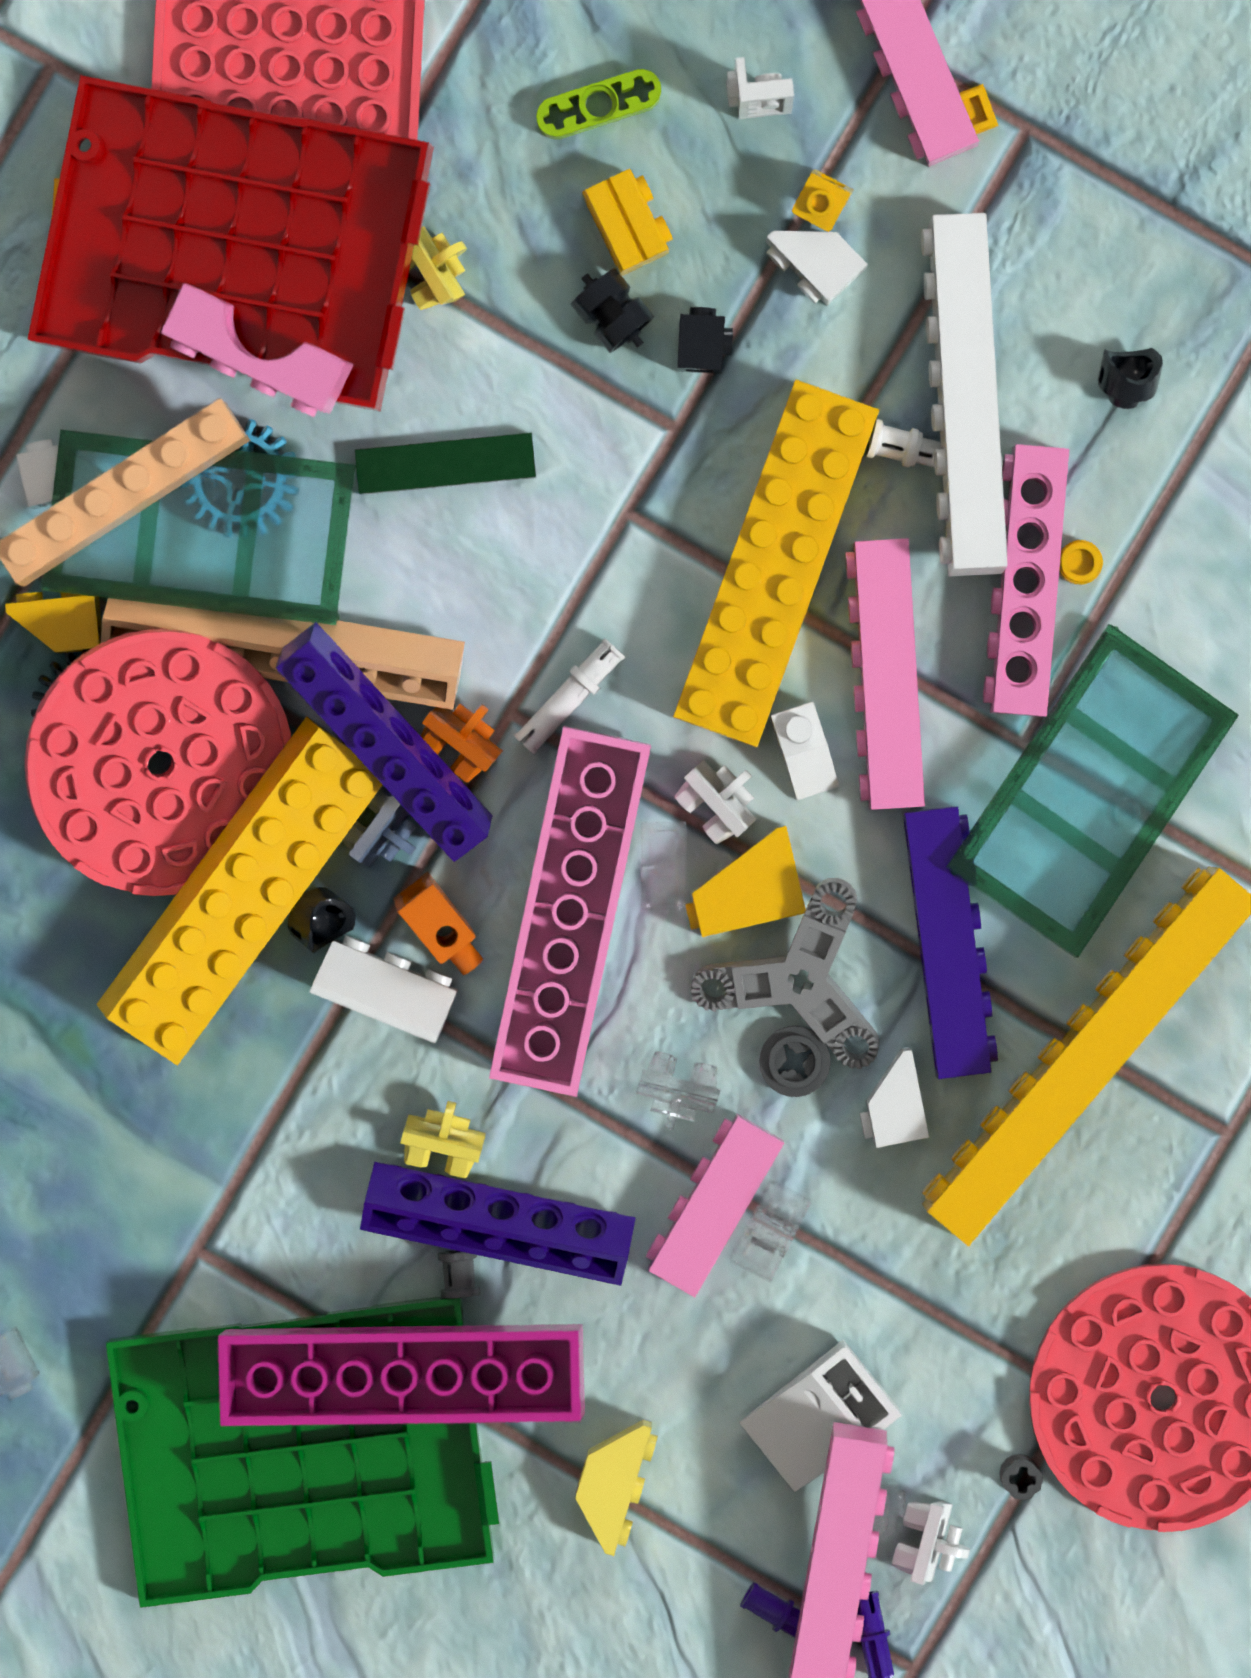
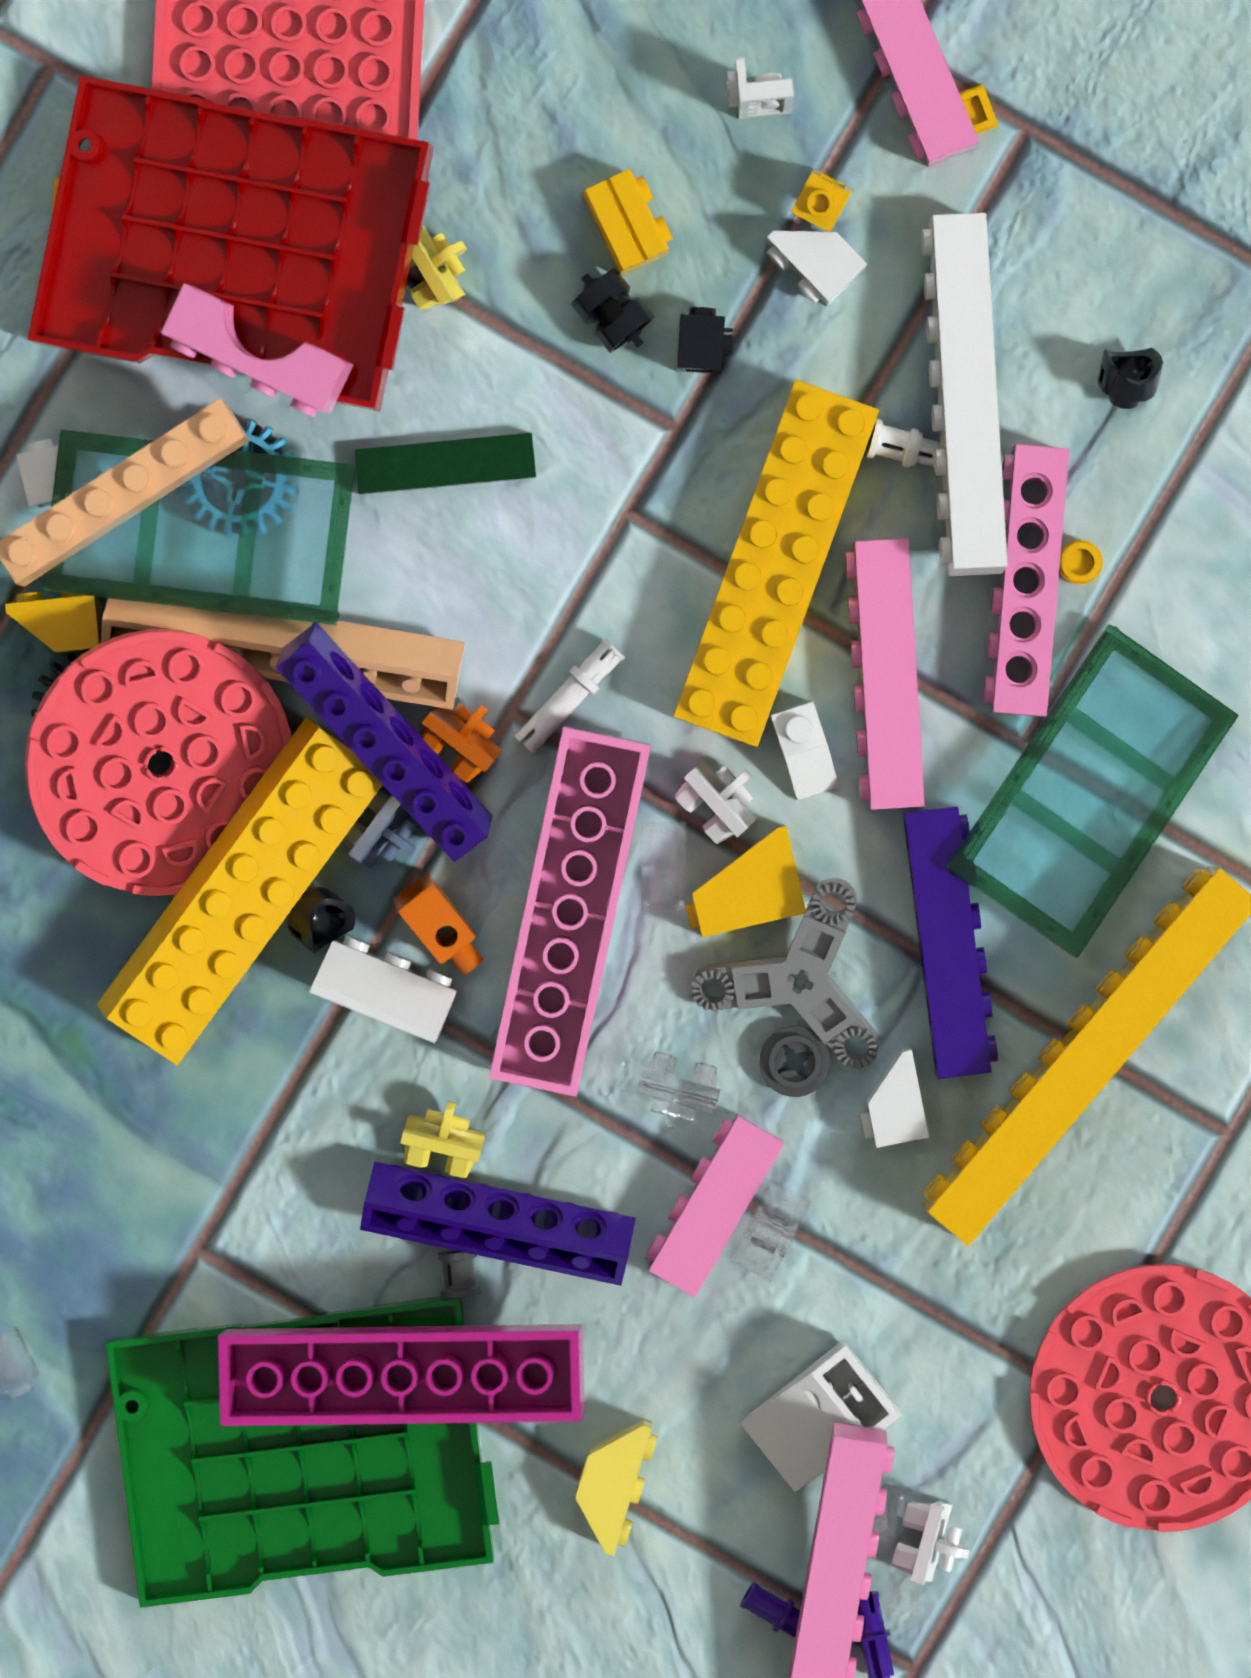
lime beam [536,69,661,140] -> none
dark grey bush [999,1454,1043,1500] -> none

